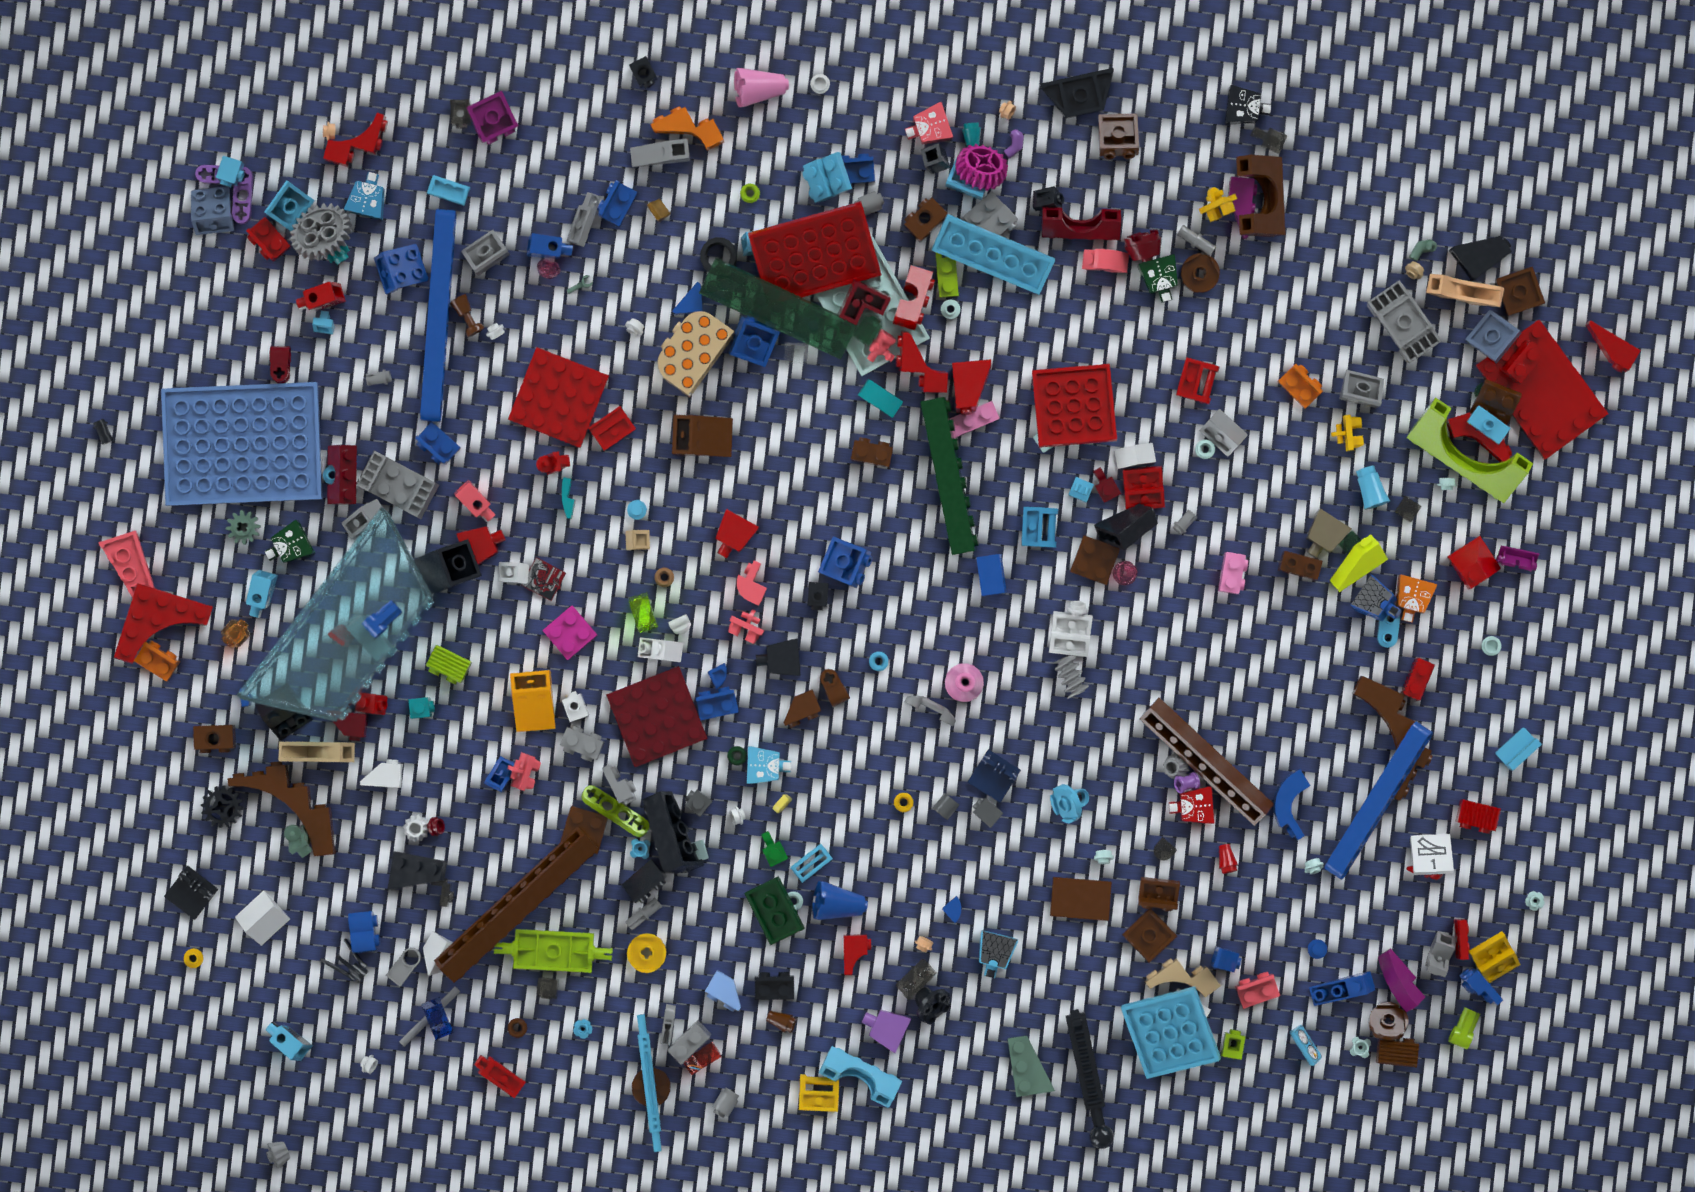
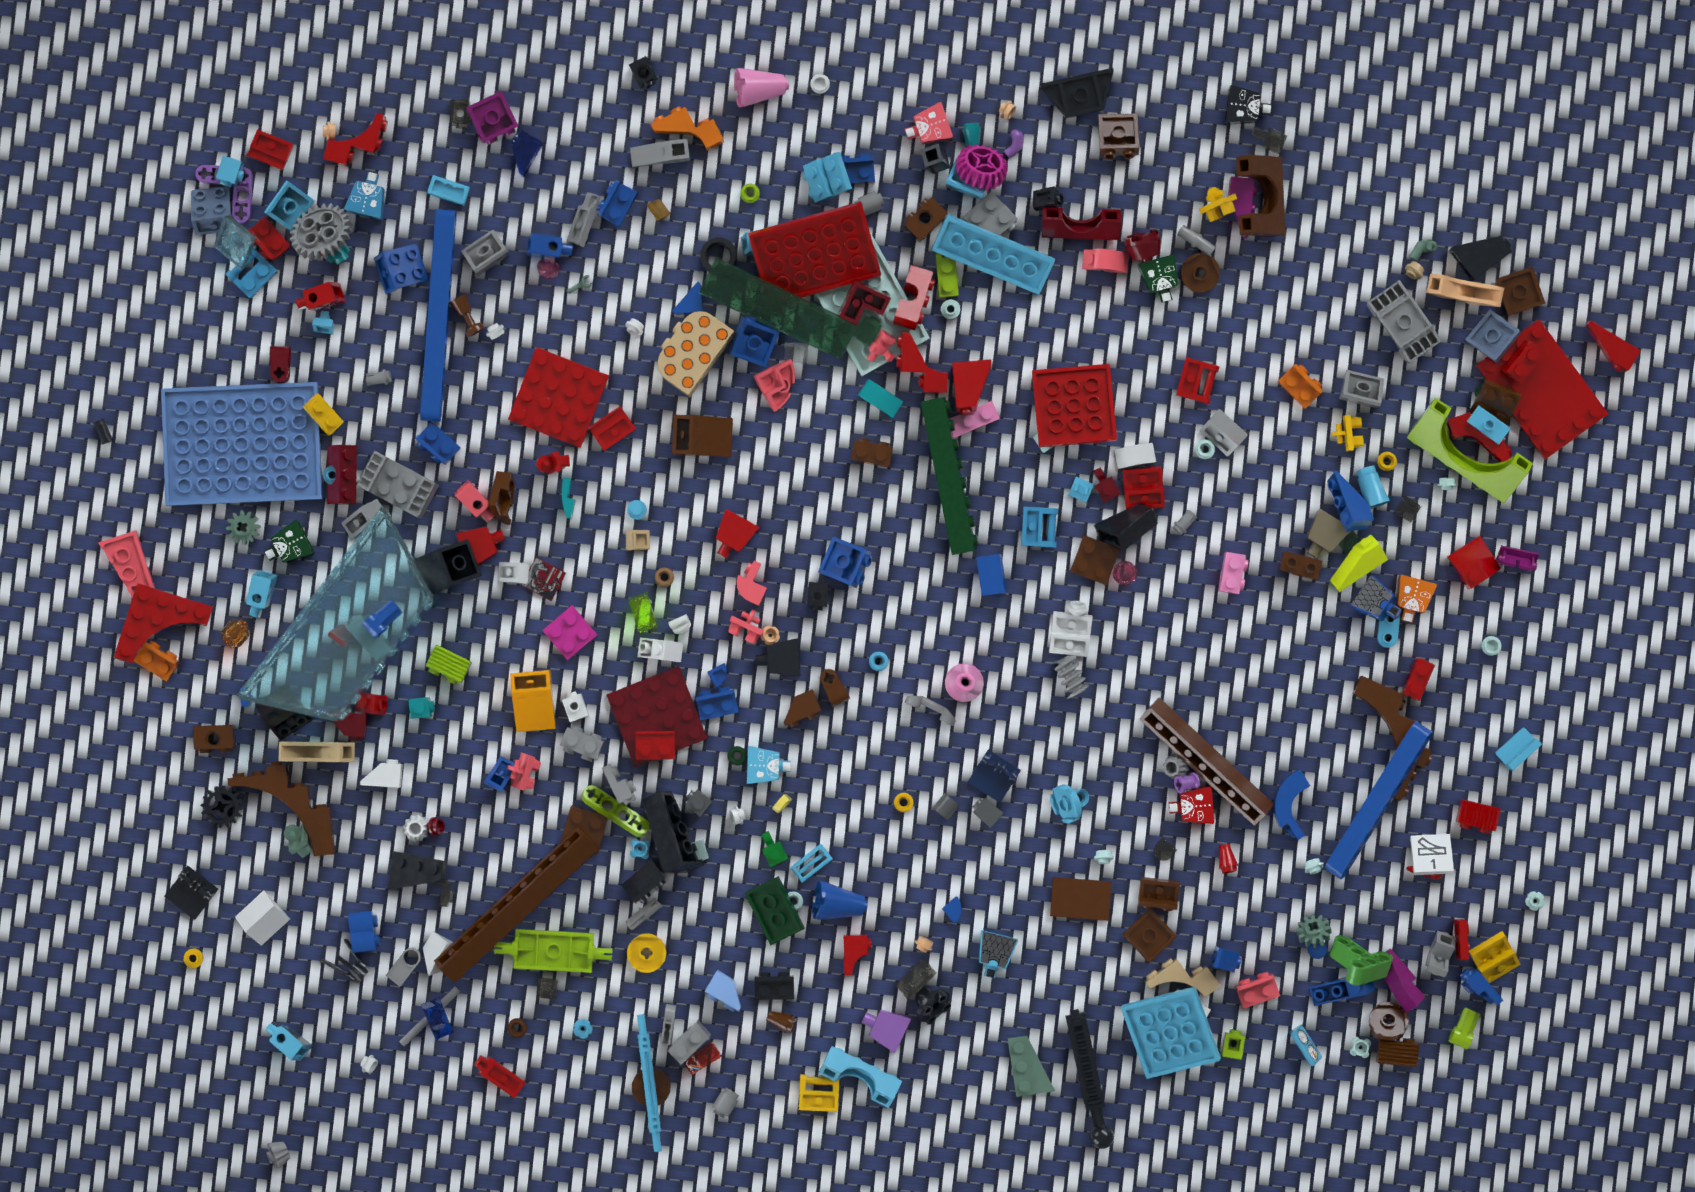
none -> clear light blue plate [214,214,256,269]
none -> dark azure plate [225,247,278,299]
none -> red plate [247,129,294,171]
none -> yellow plate [303,393,344,435]
none -> reddish brown slope [488,471,515,525]
none -> clear blue slope [511,130,543,178]
none -> red plate [635,731,675,760]
none -> coral brick [753,359,795,412]
none -> light nougat plate [760,626,780,645]
none -> sand green gear [1296,914,1332,949]
none -> blue slope [1327,471,1374,532]
none -> bright green beam [1329,935,1393,985]
none -> yellow plate [1377,452,1397,471]

